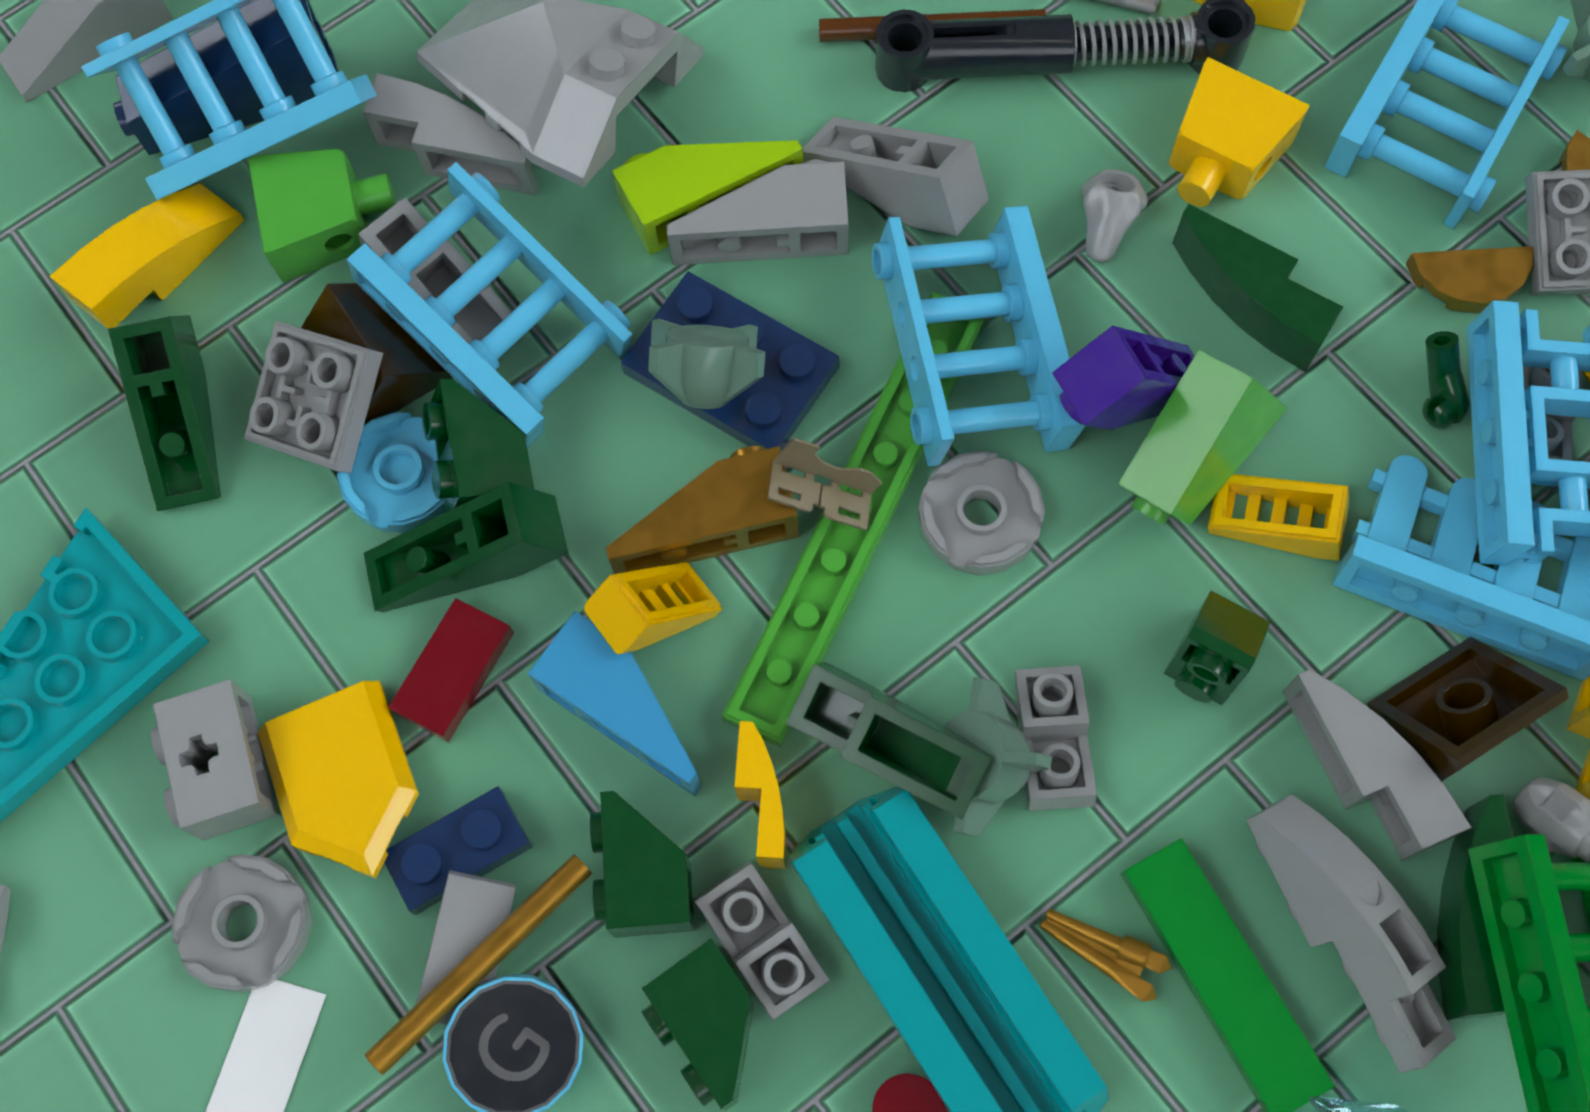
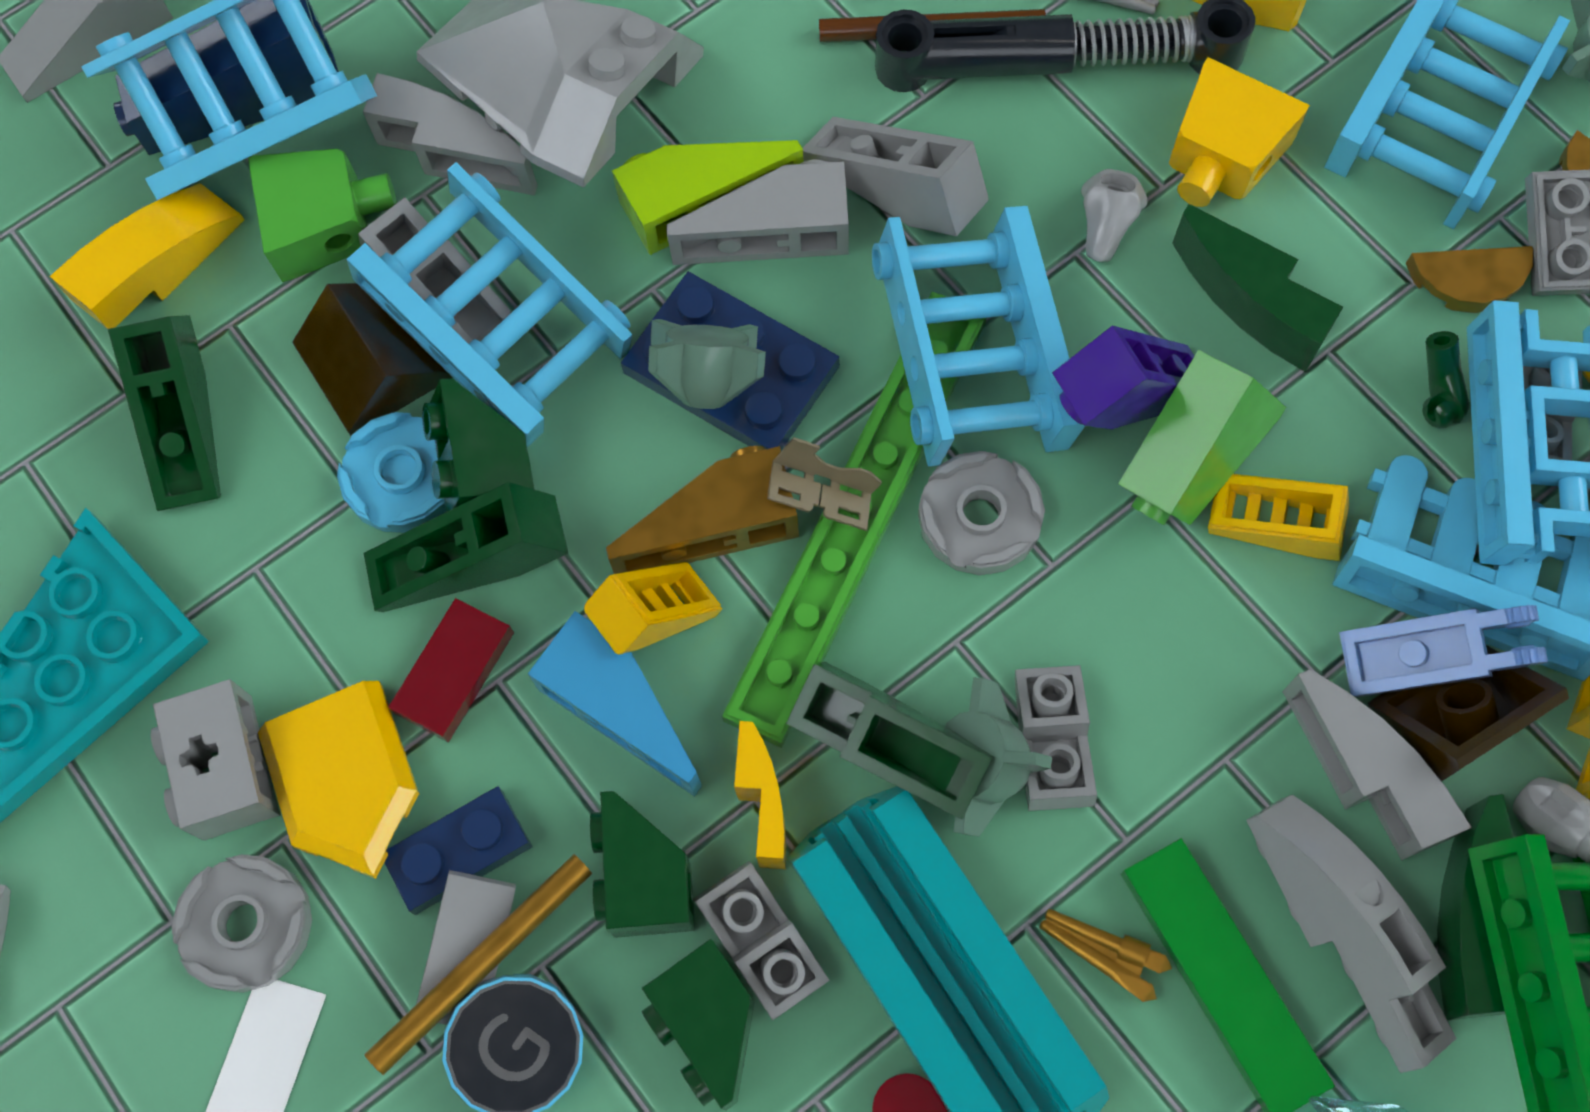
light grey tile [244,321,383,473] -> none
dark green slope [1163,590,1271,705] -> none
none -> medium blue hinge [1339,605,1548,698]

